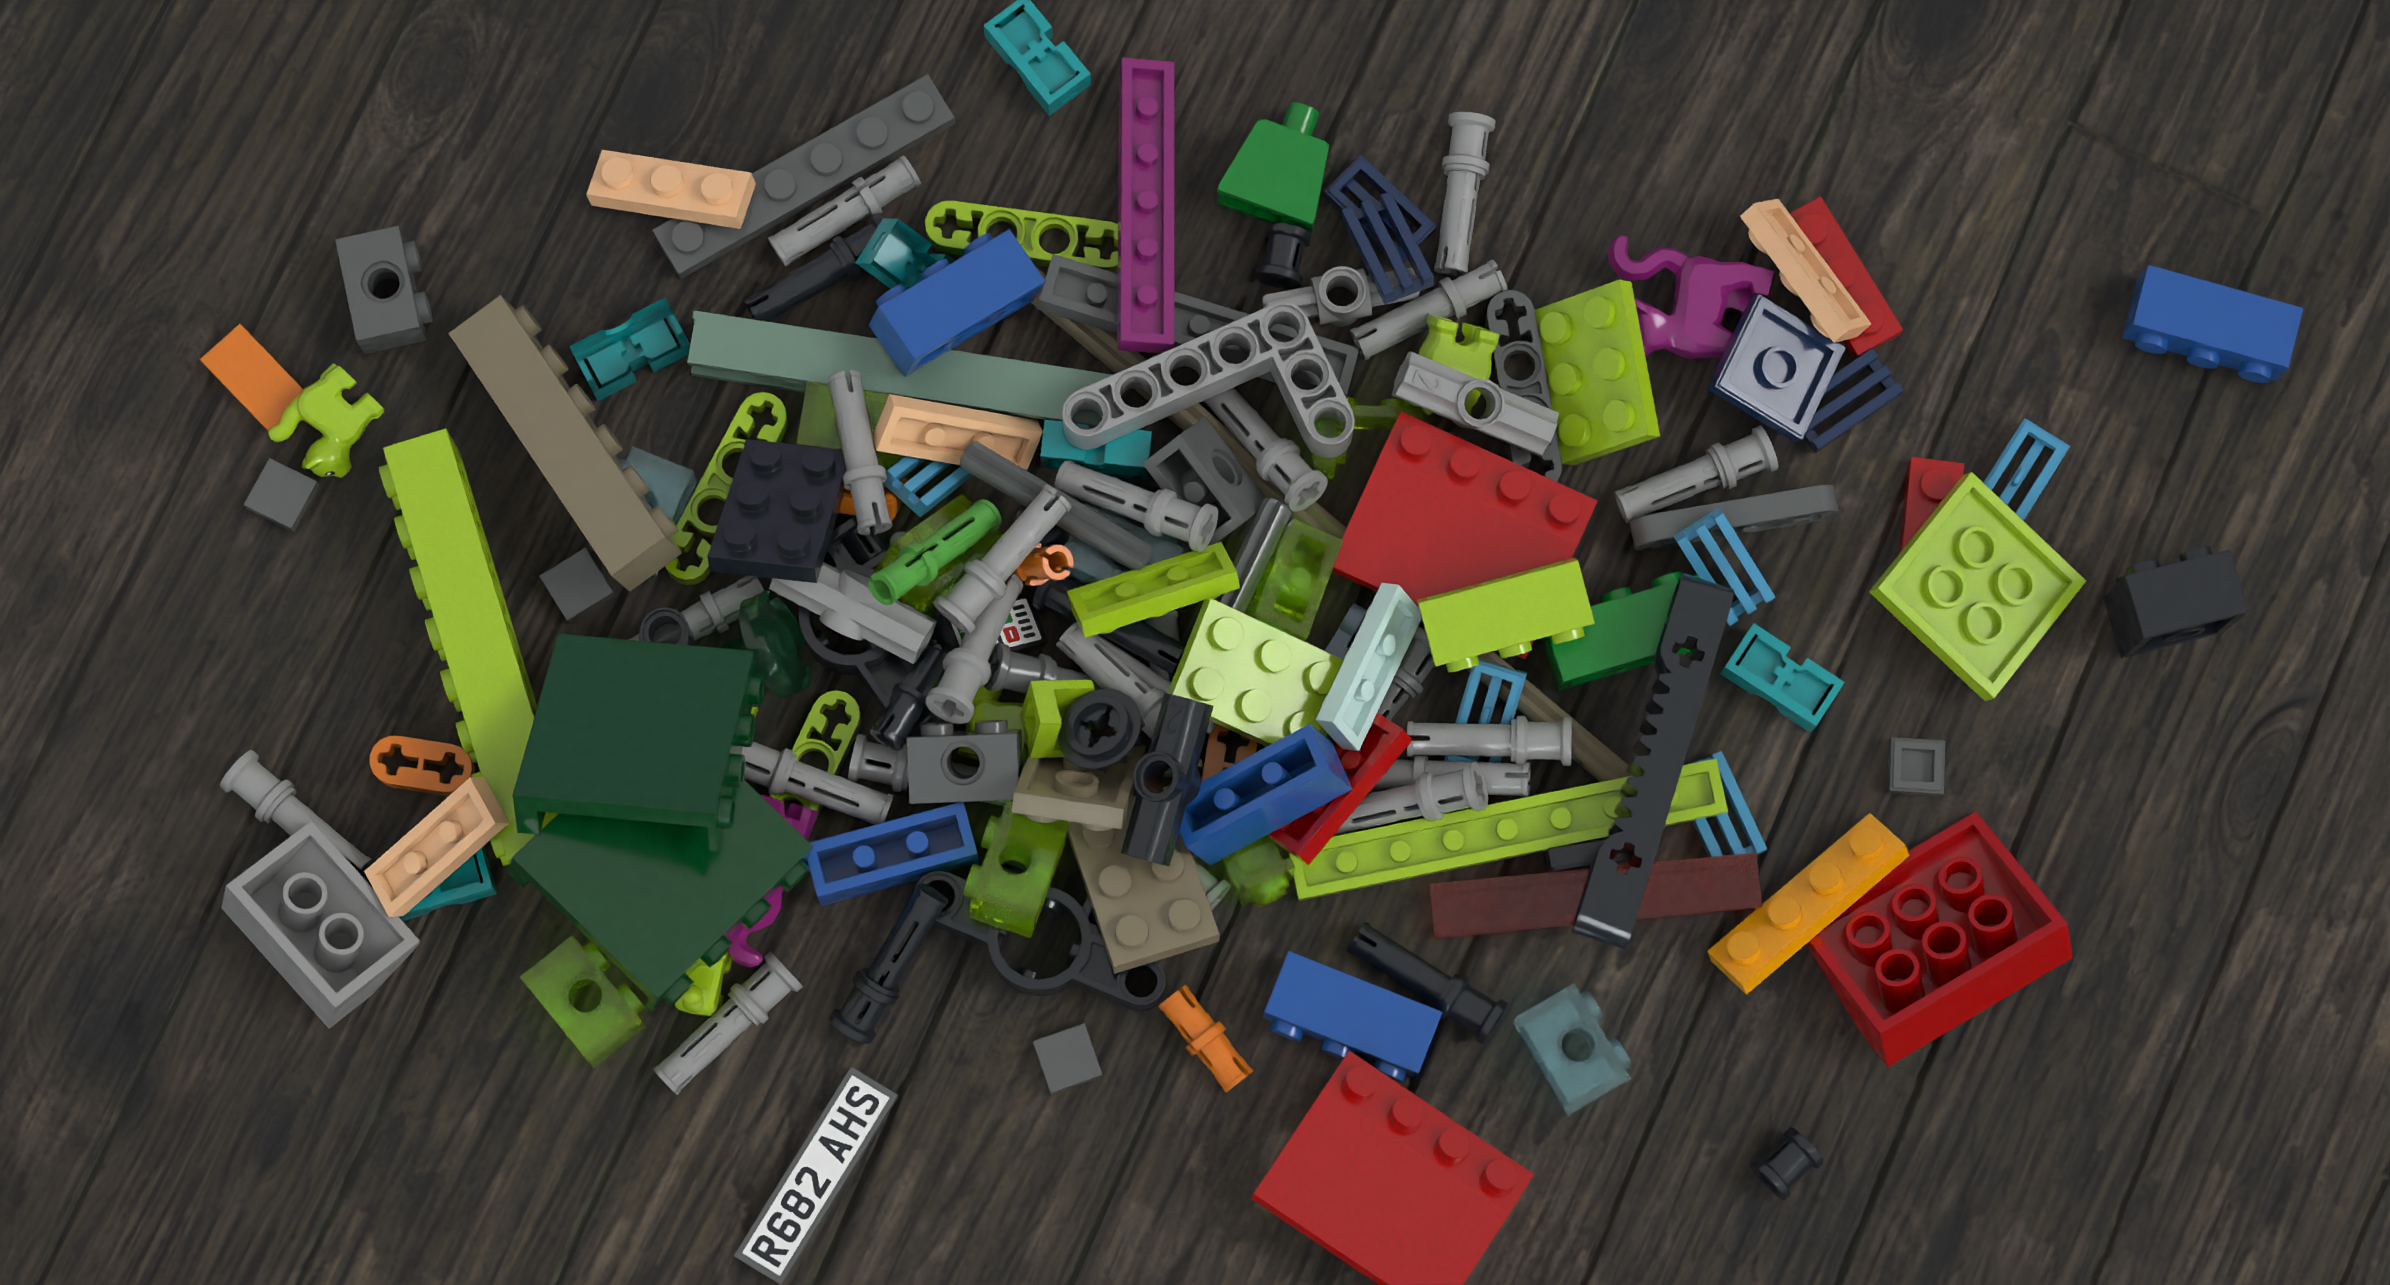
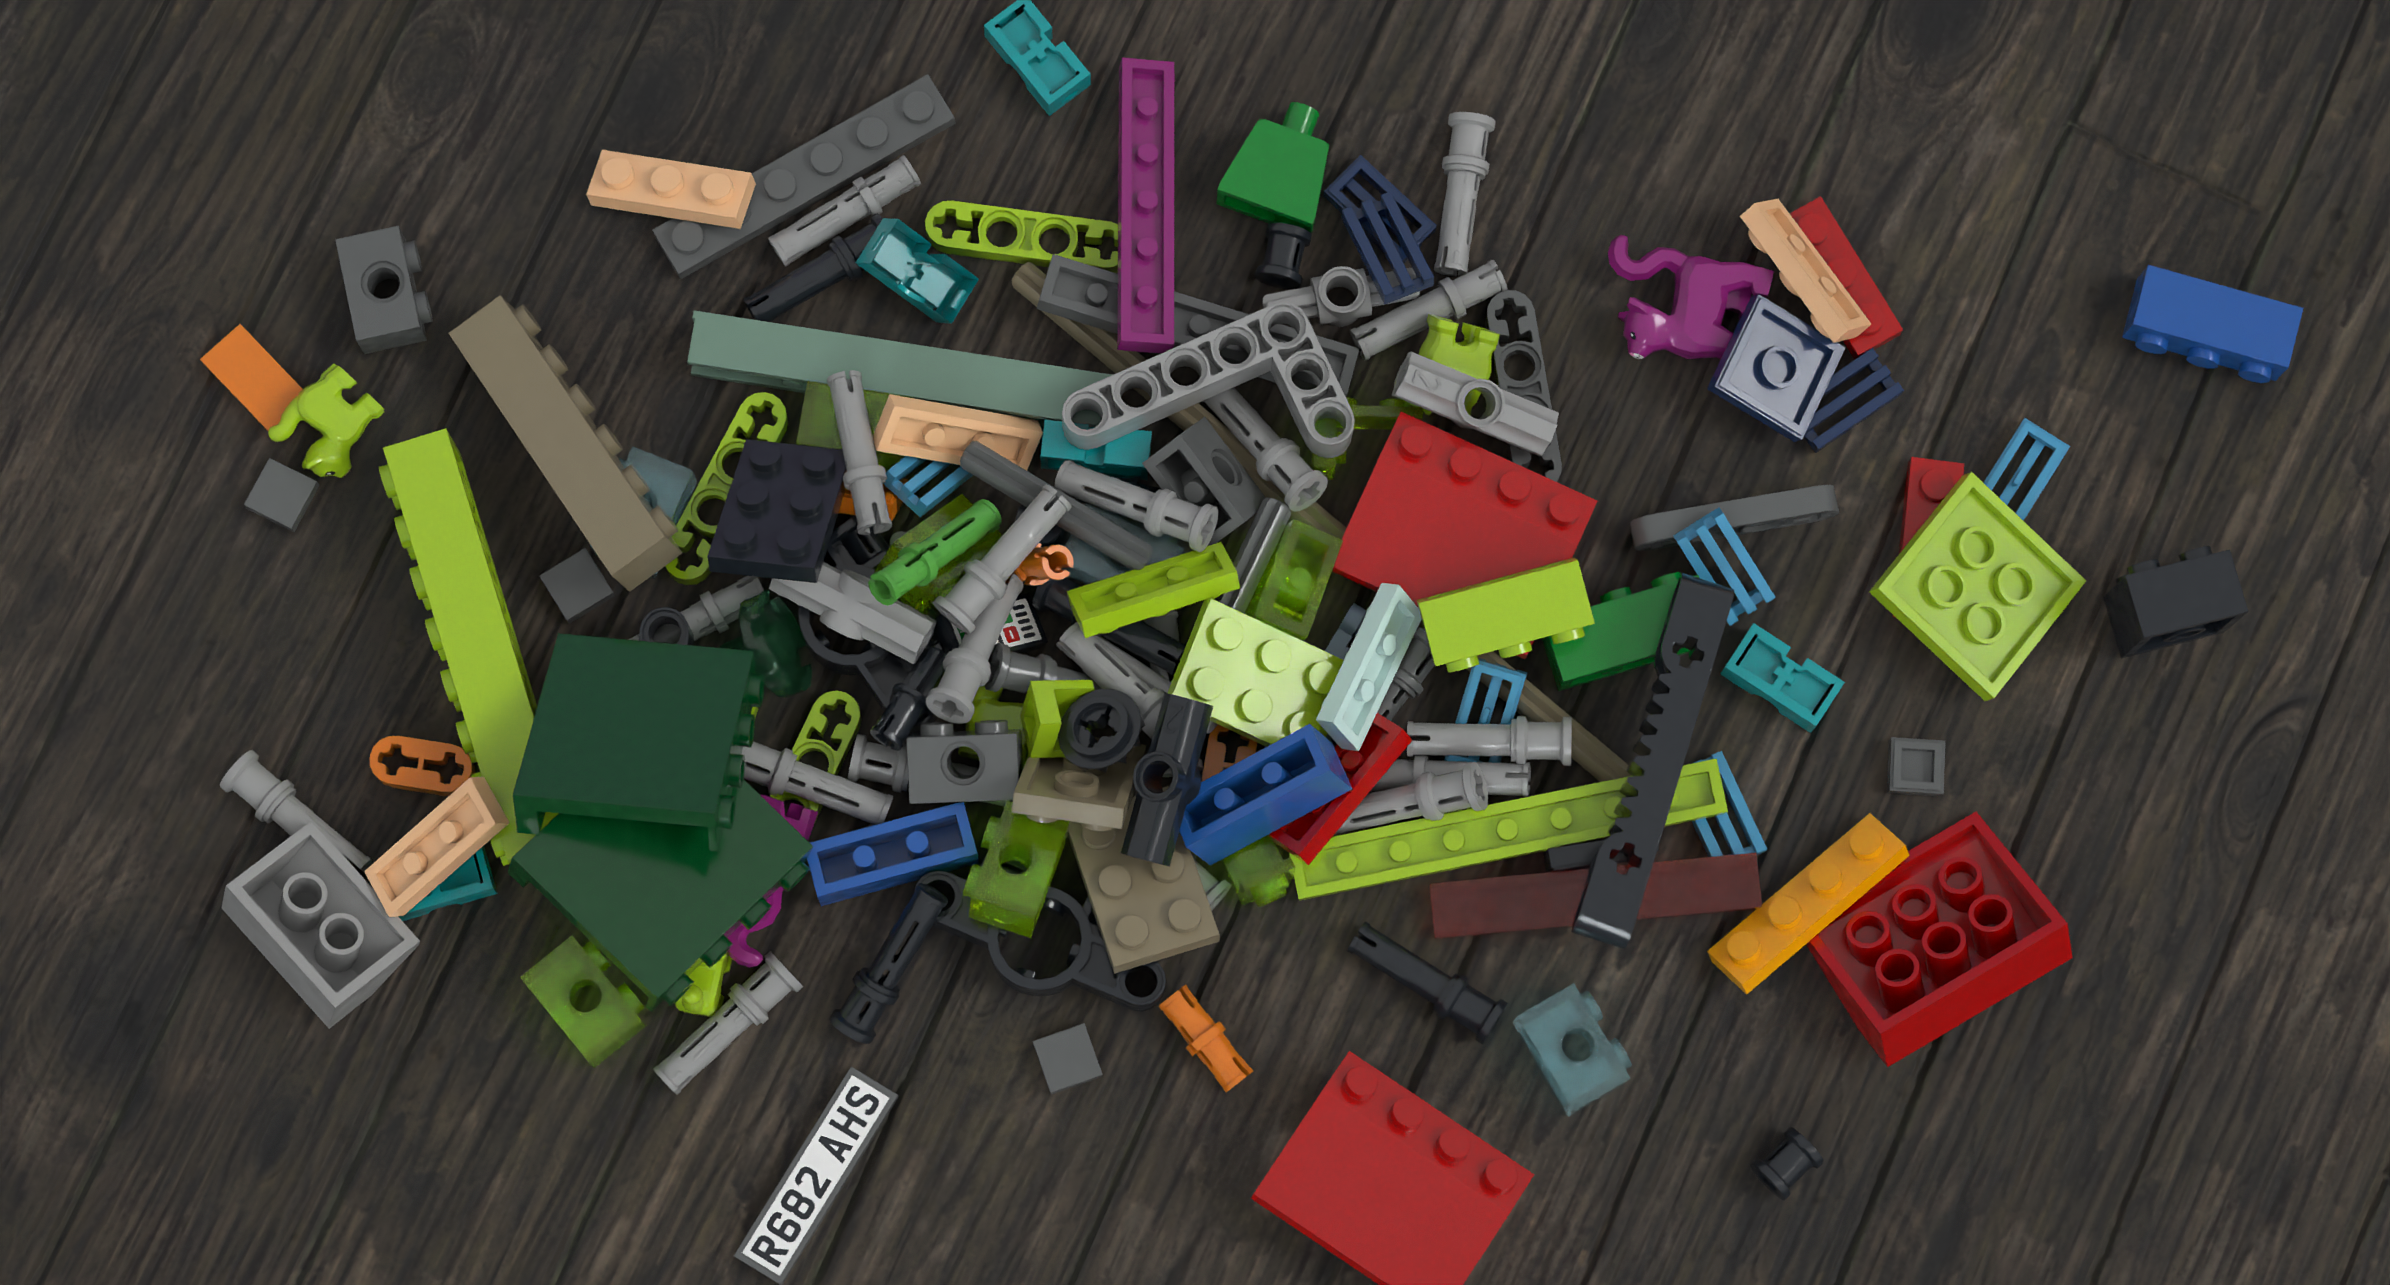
teal piece [569,298,690,401] -> none
blue brick [869,229,1046,377] -> none
blue brick [1263,951,1442,1083] -> none
lime plate [1535,280,1660,465] -> none
light grey pin [1614,425,1778,523] -> none

